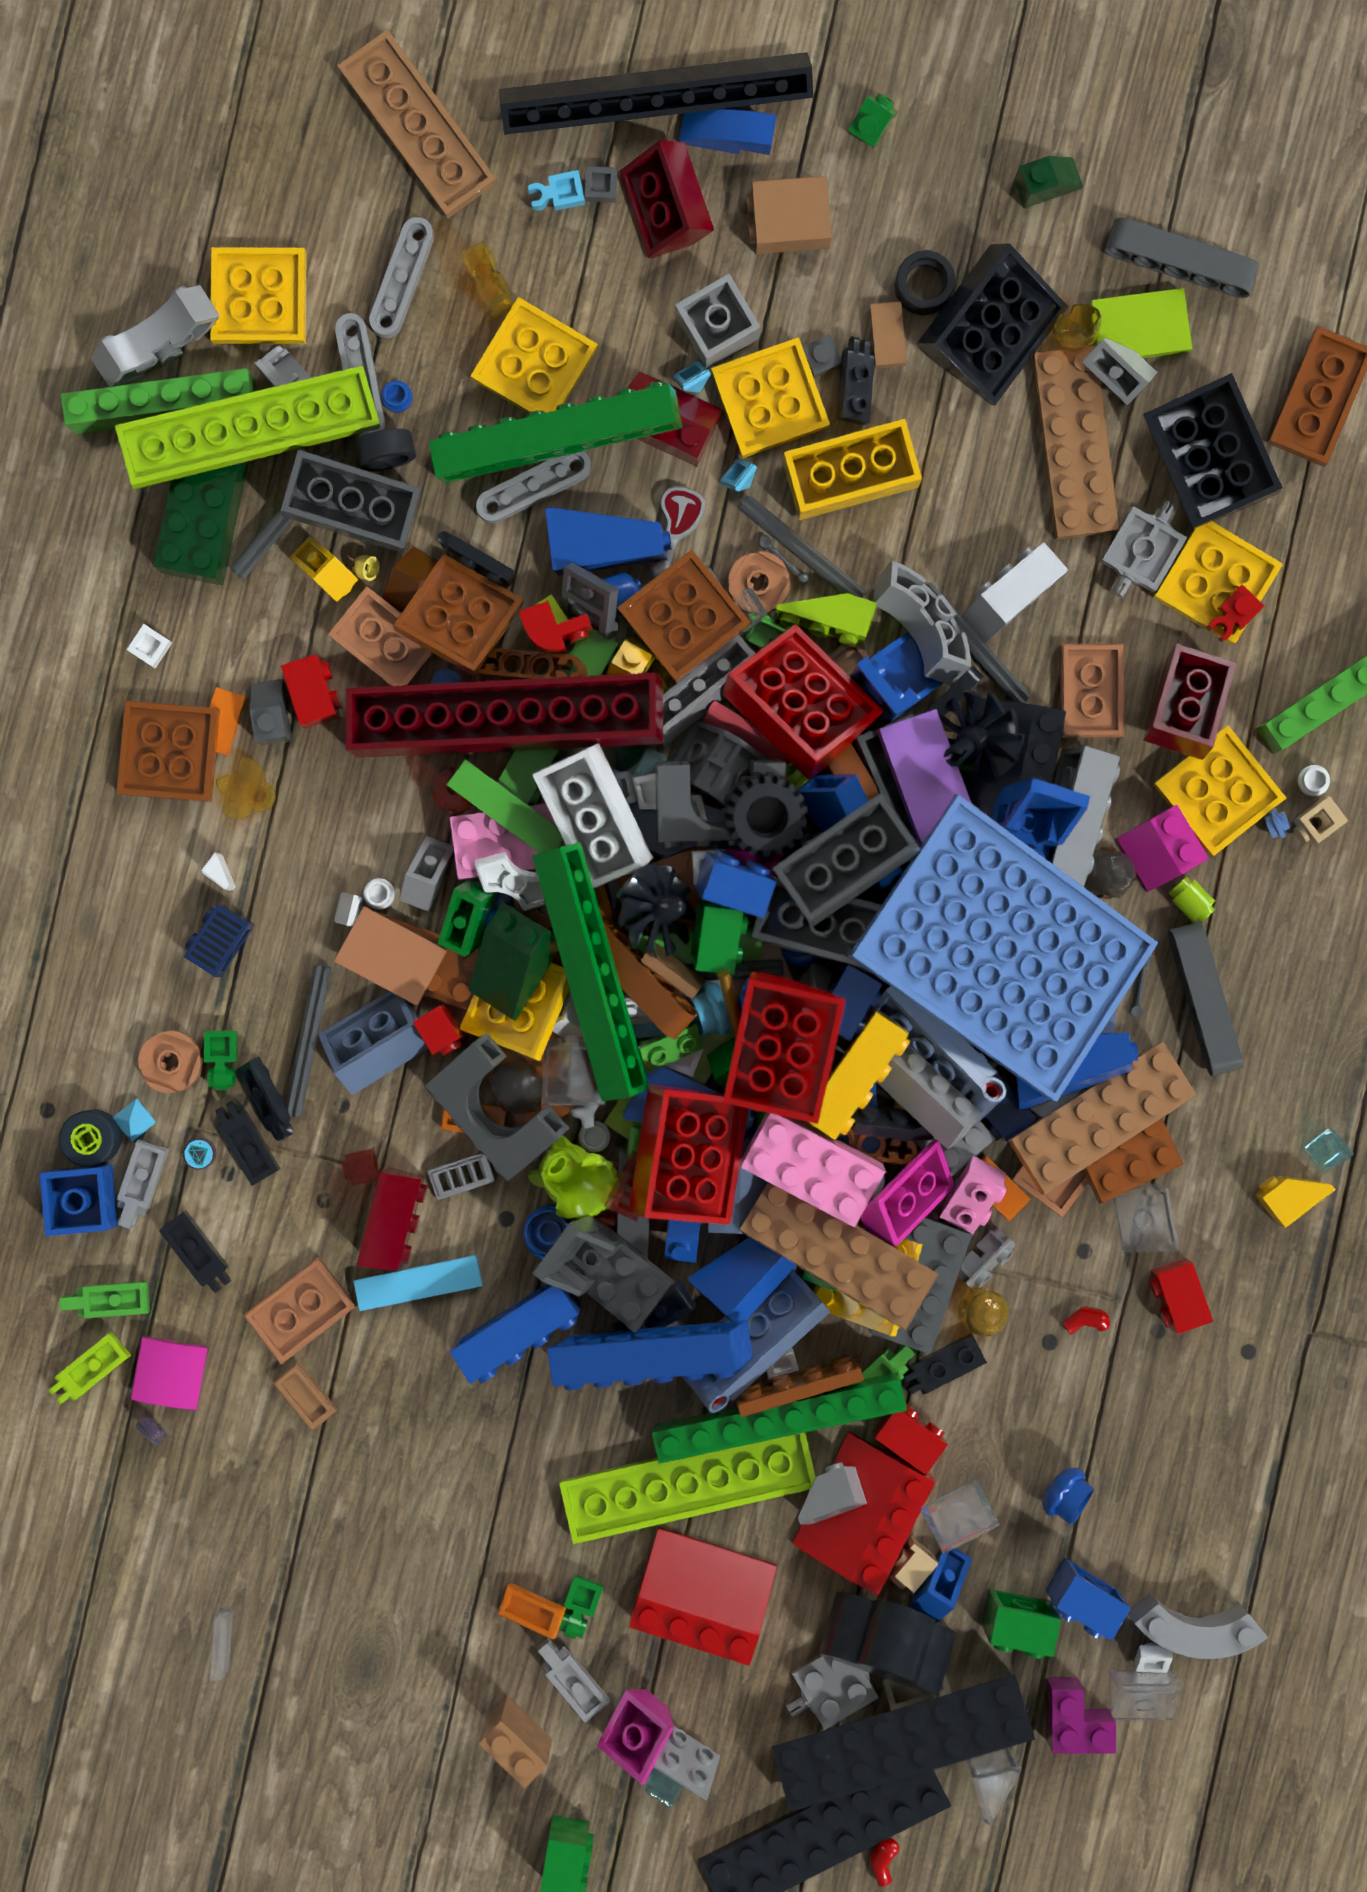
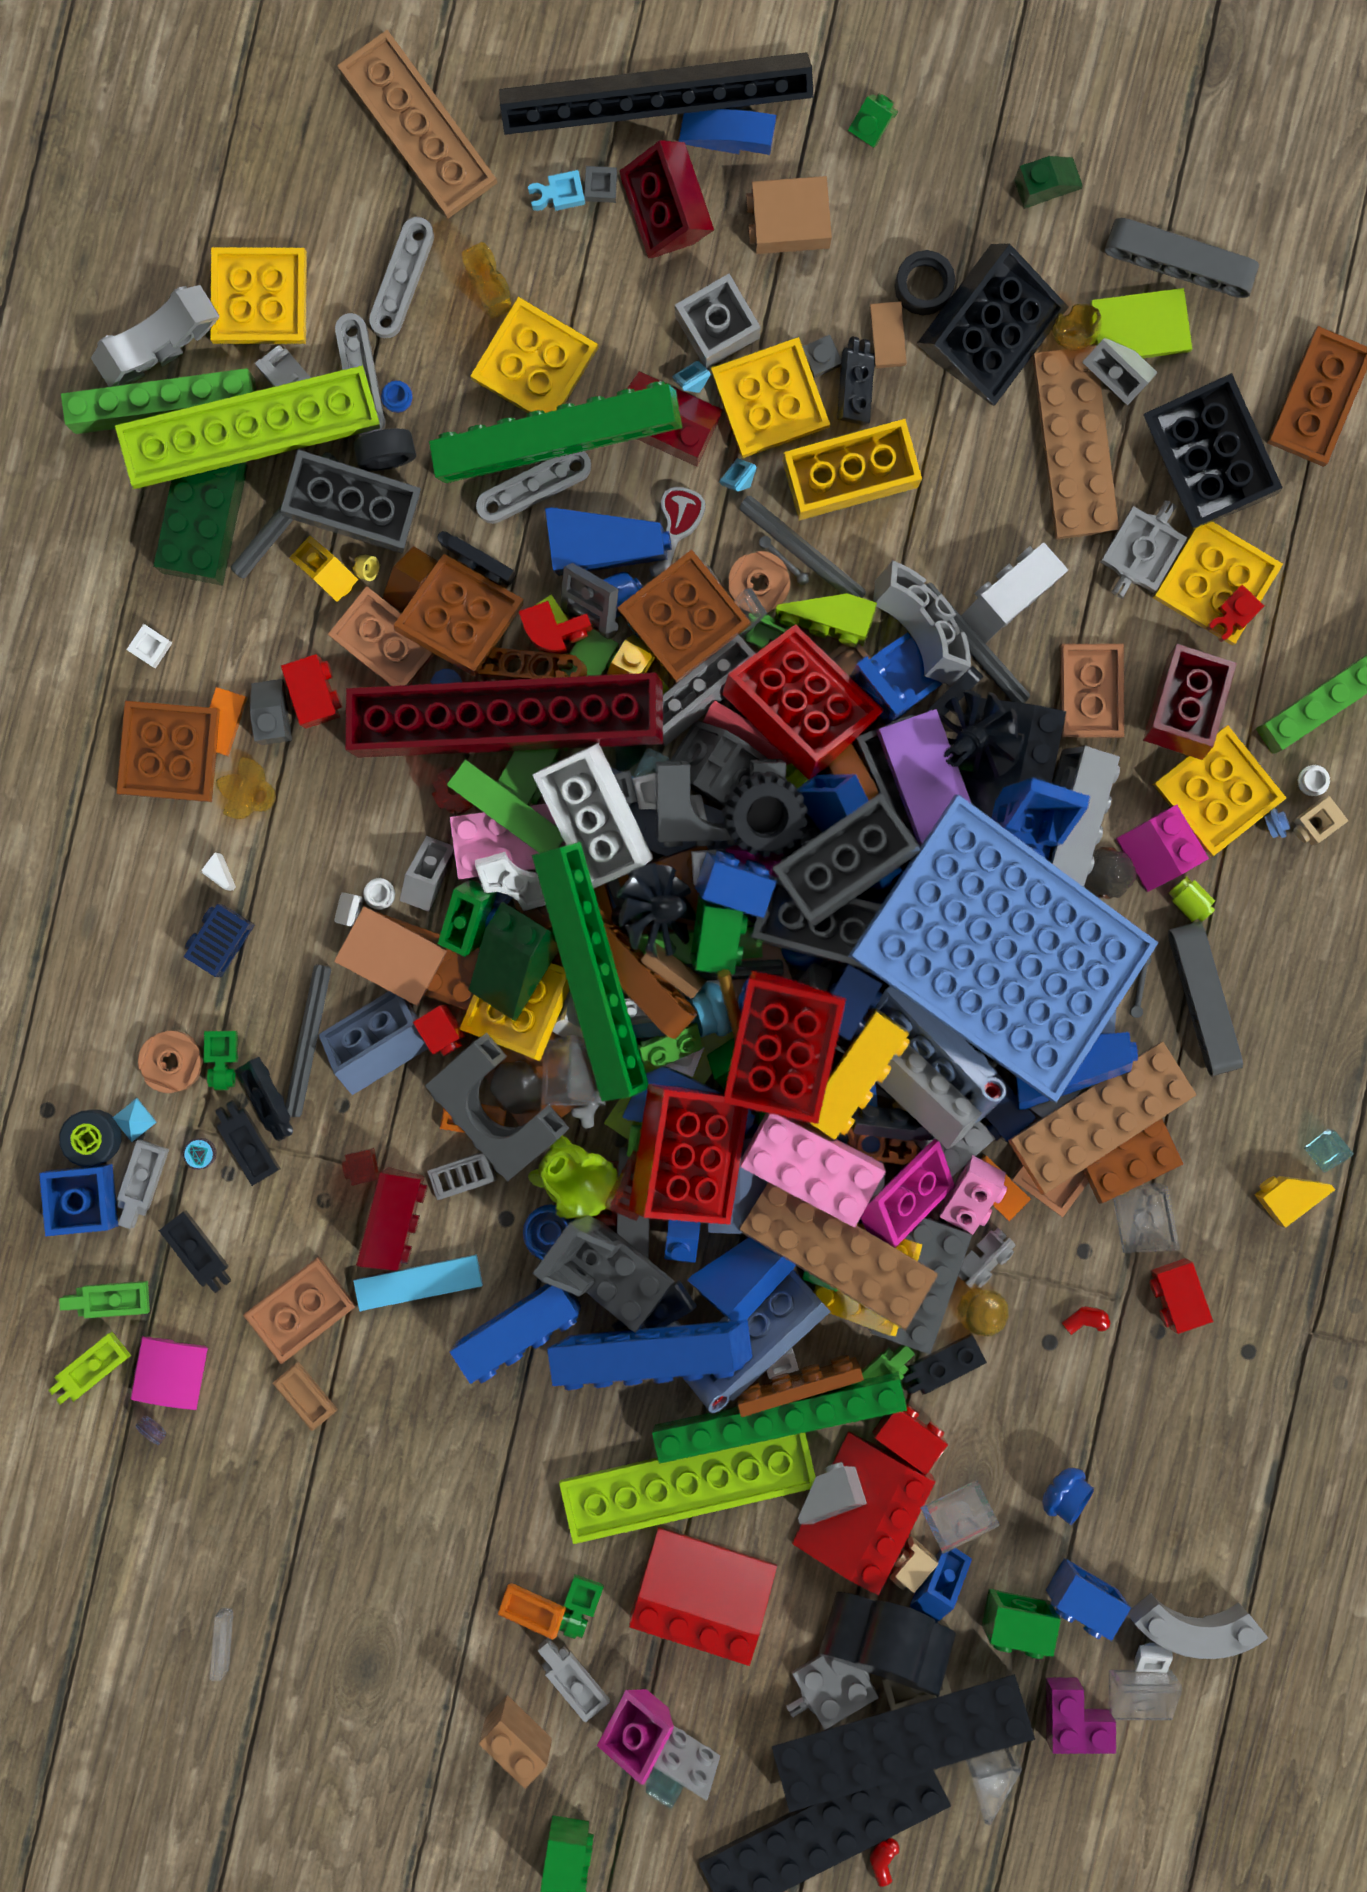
white plate [579,1121,610,1152] -> none

